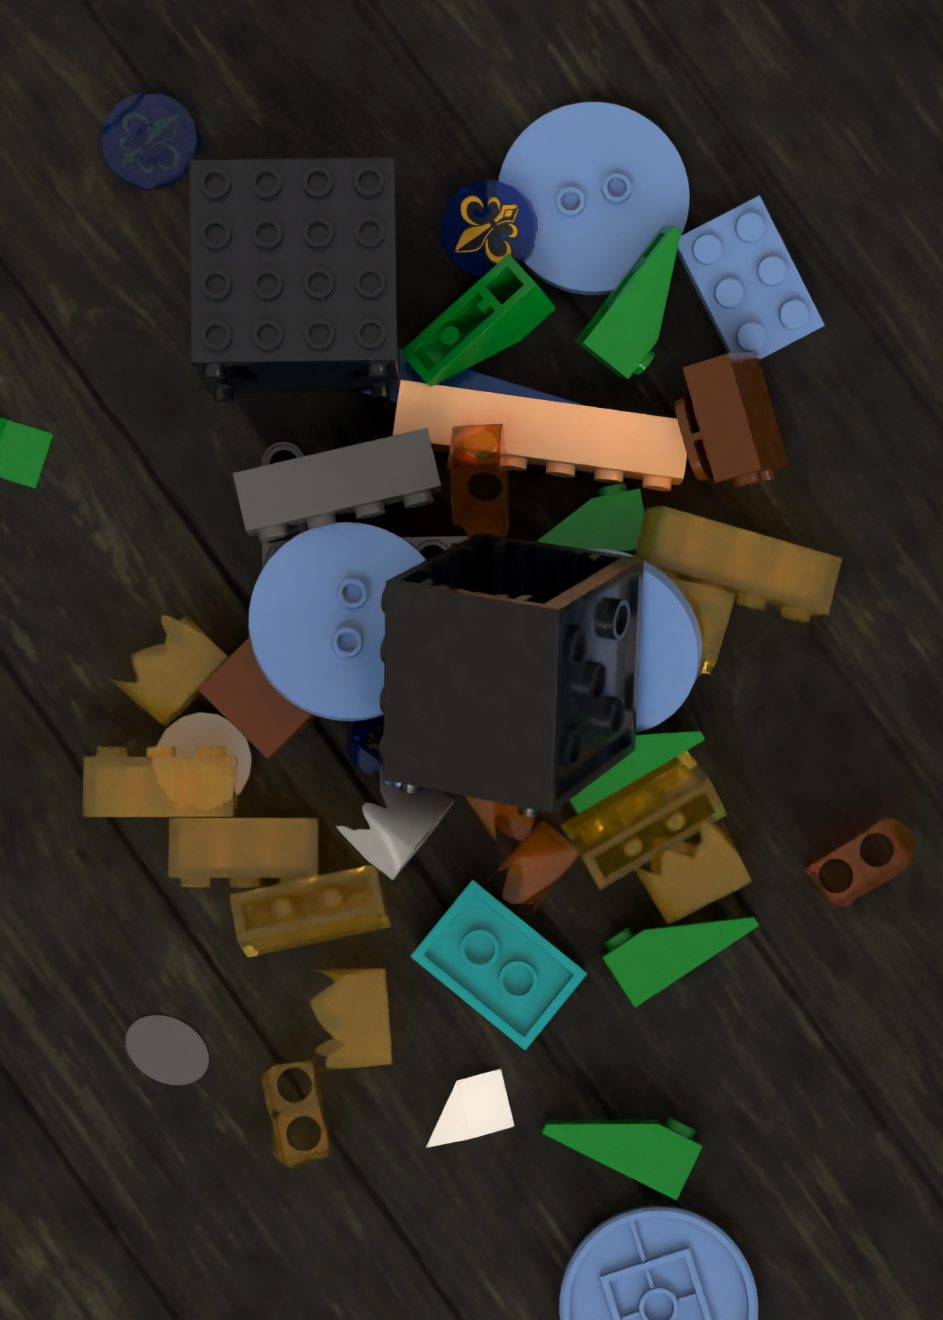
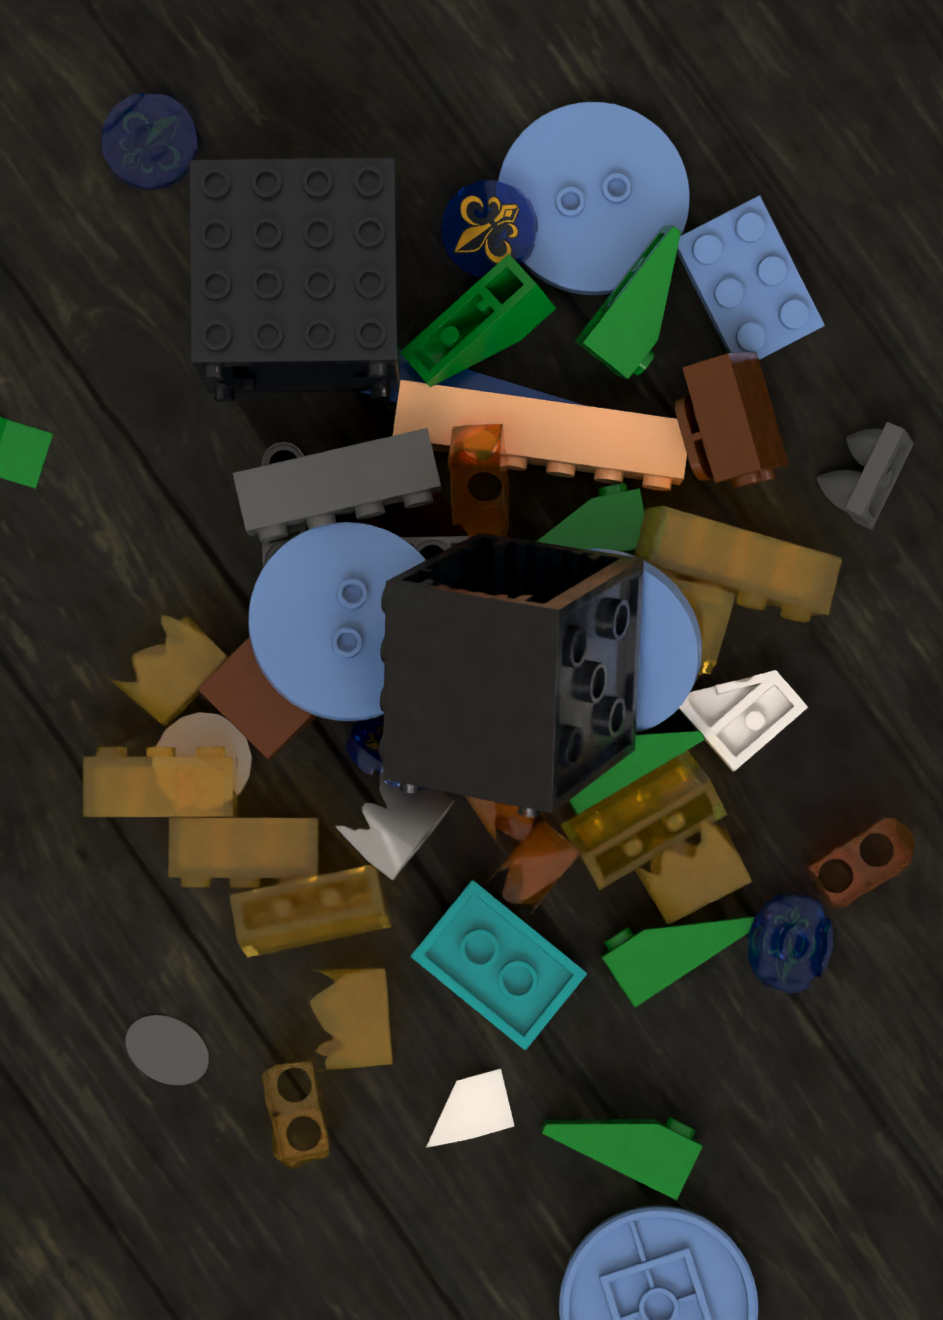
none -> white wing [678,670,808,772]
none -> clear blue tile [748,893,833,993]
none -> dark grey tile [817,422,914,530]

